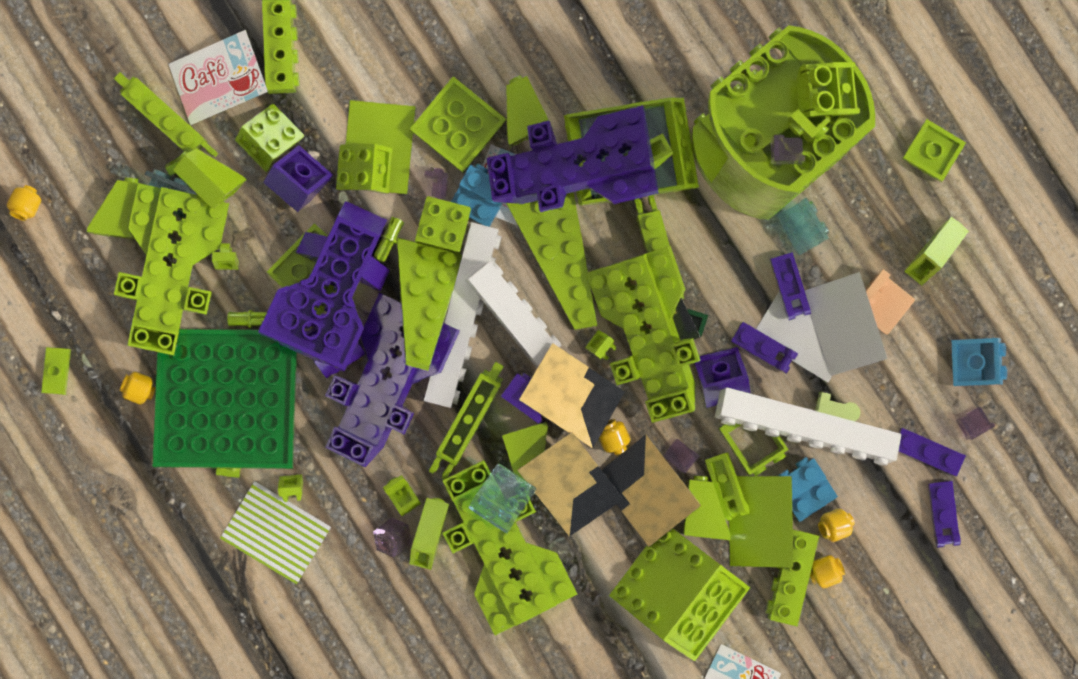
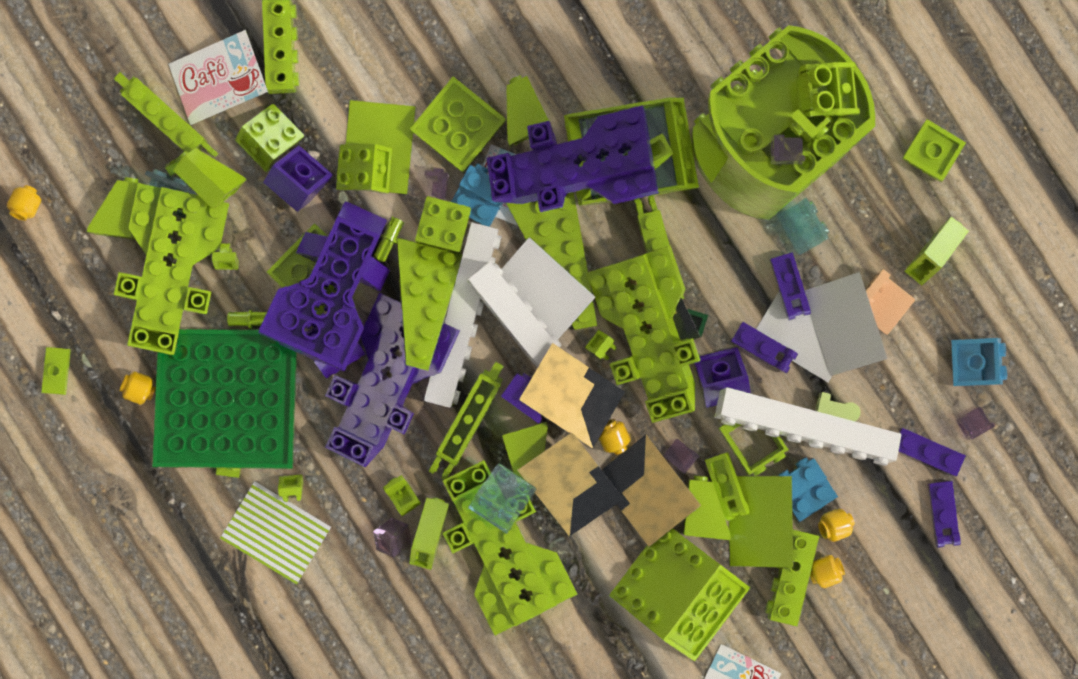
none -> white sticker [501,238,595,339]

